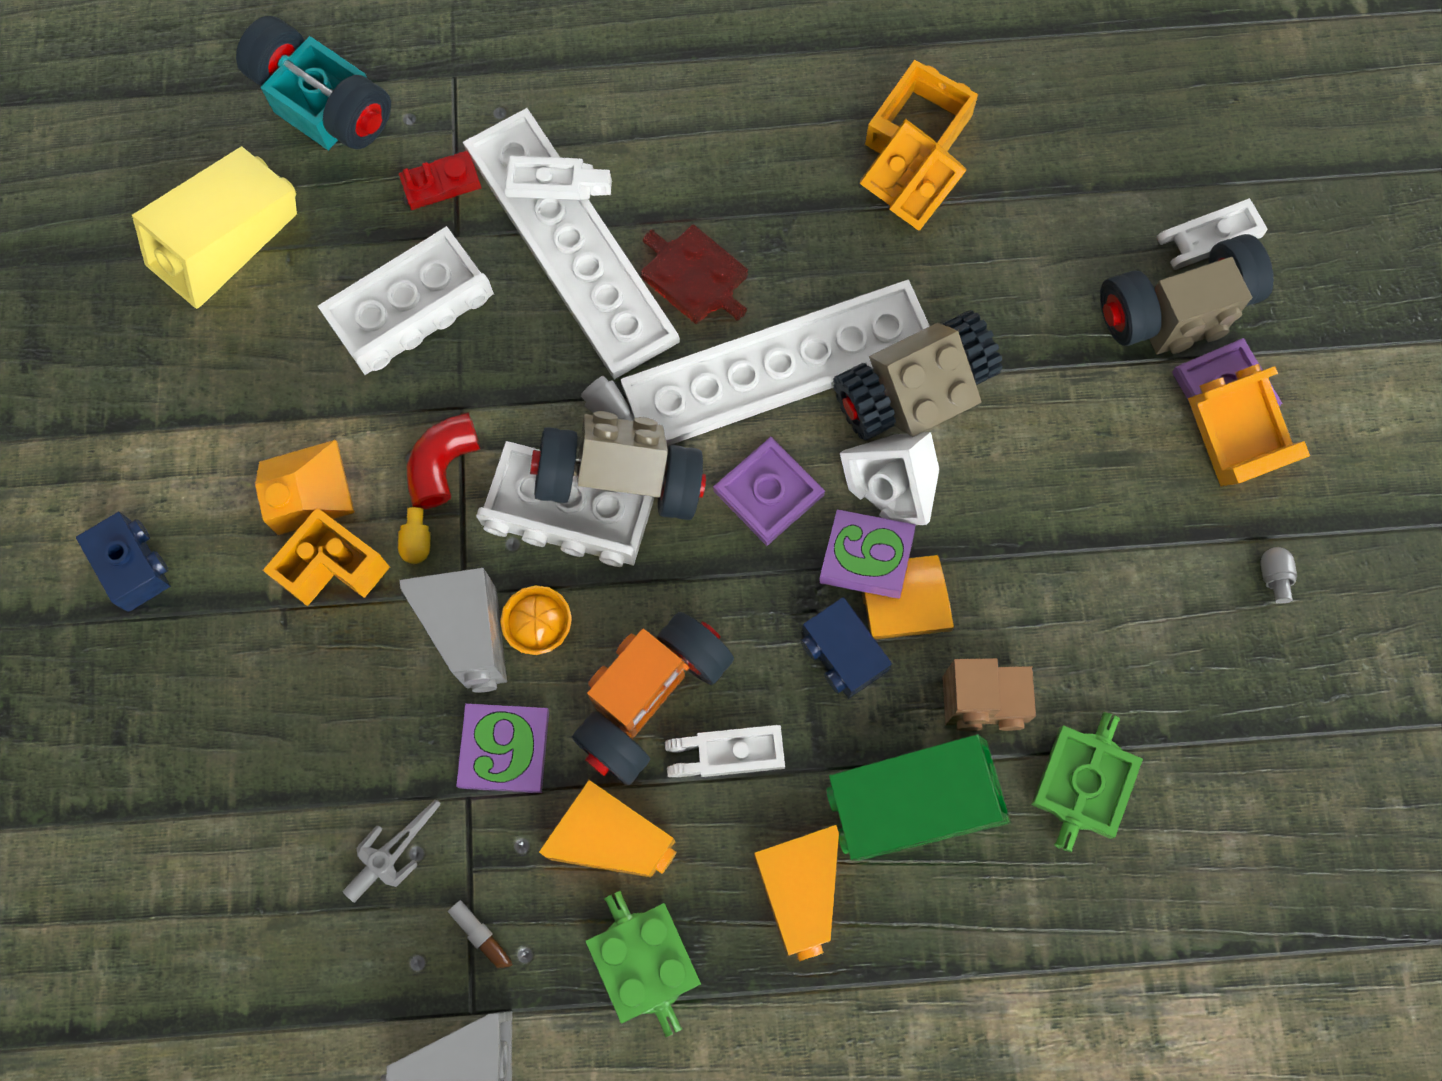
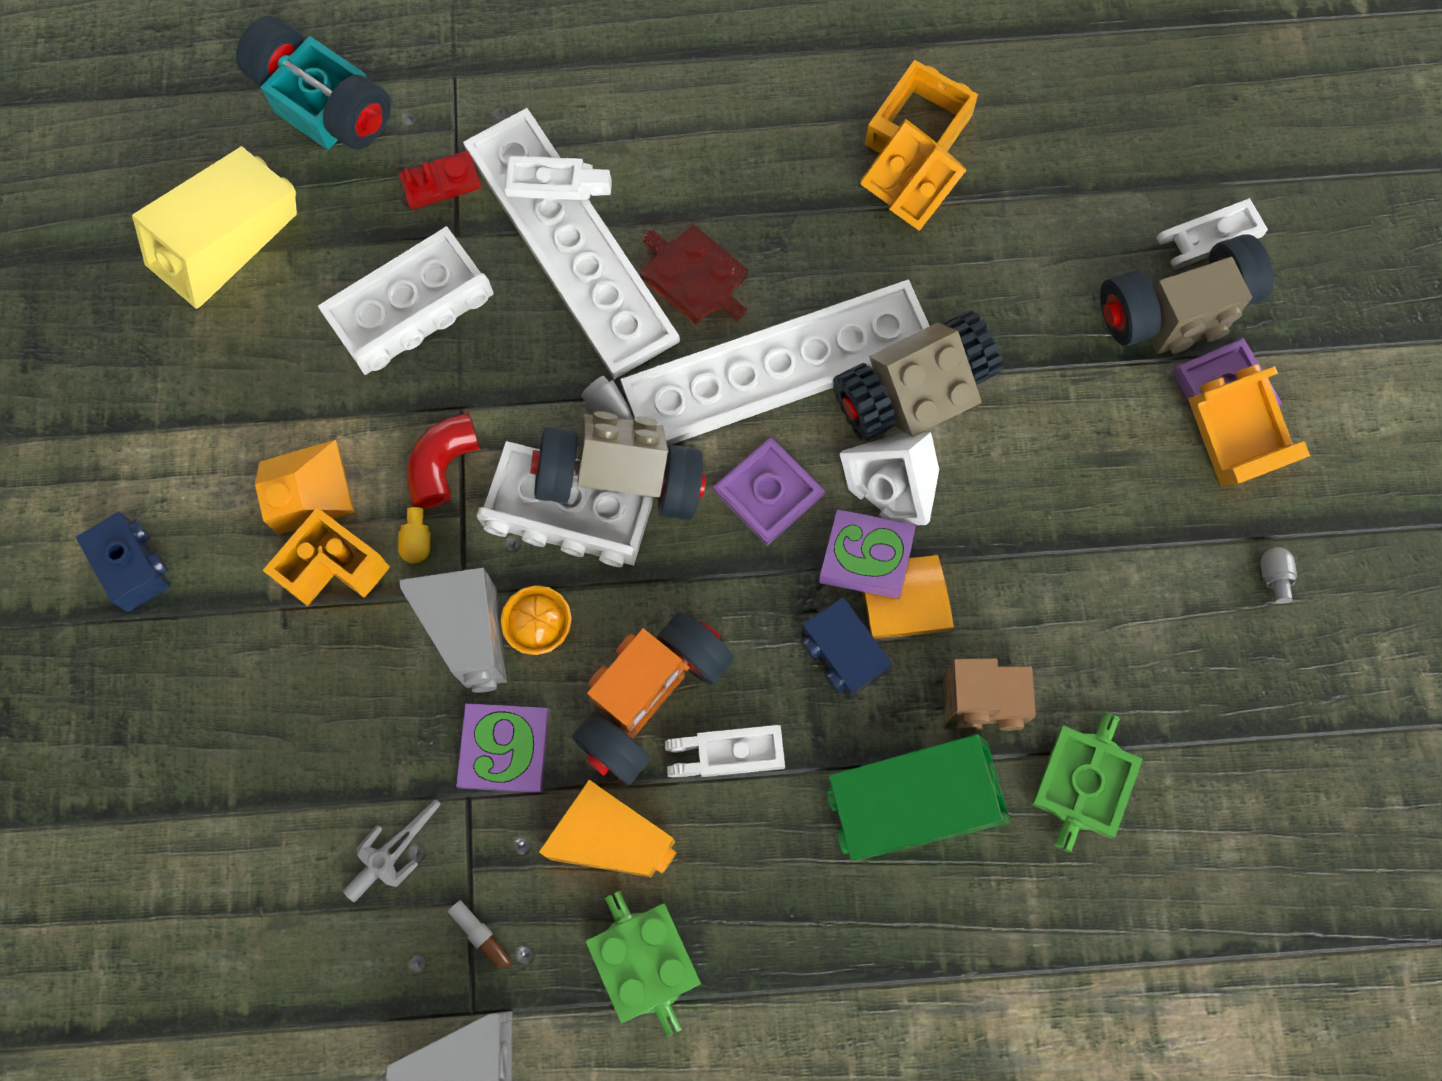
light orange slope [754,825,839,962] -> none

